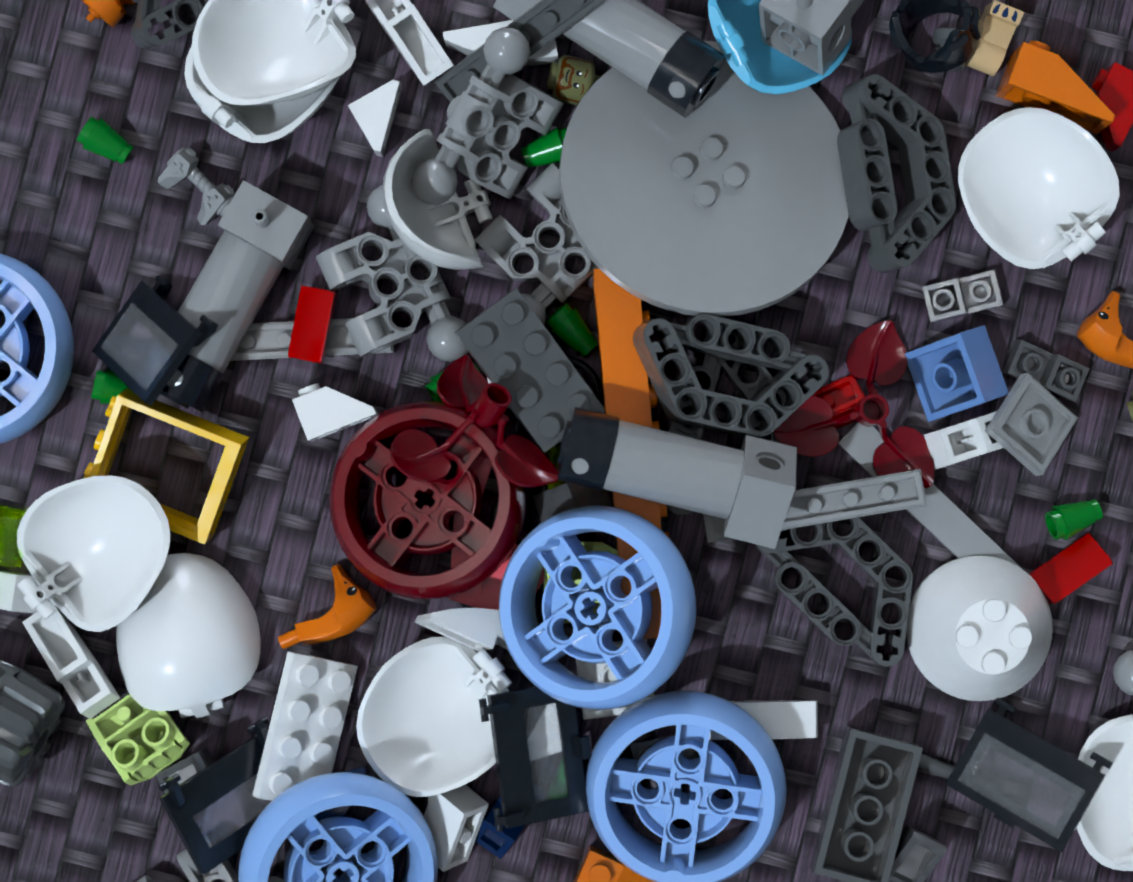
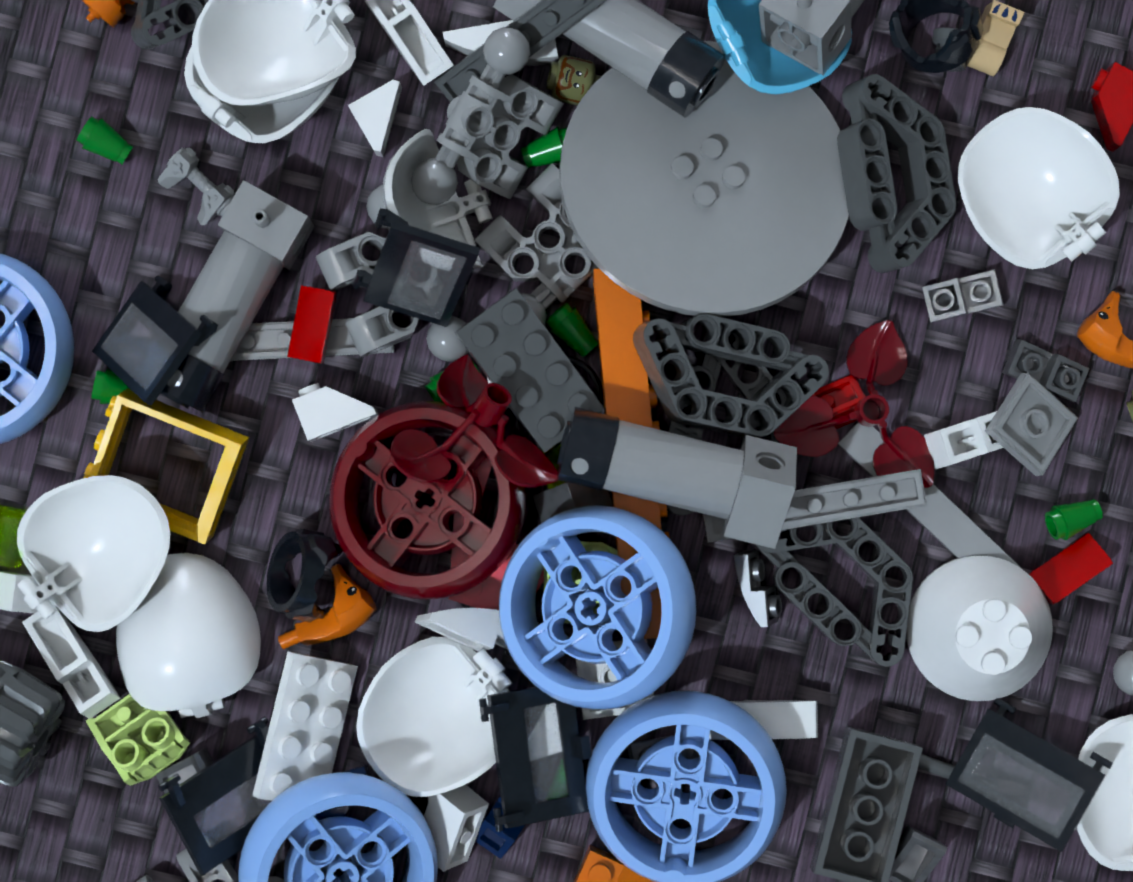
medium blue slope [905,325,1009,422] -> none
orange slope [995,40,1115,134] -> none
none -> black piece [266,529,343,622]
none -> piece [353,208,480,327]
none -> flat silver slope [734,550,782,627]

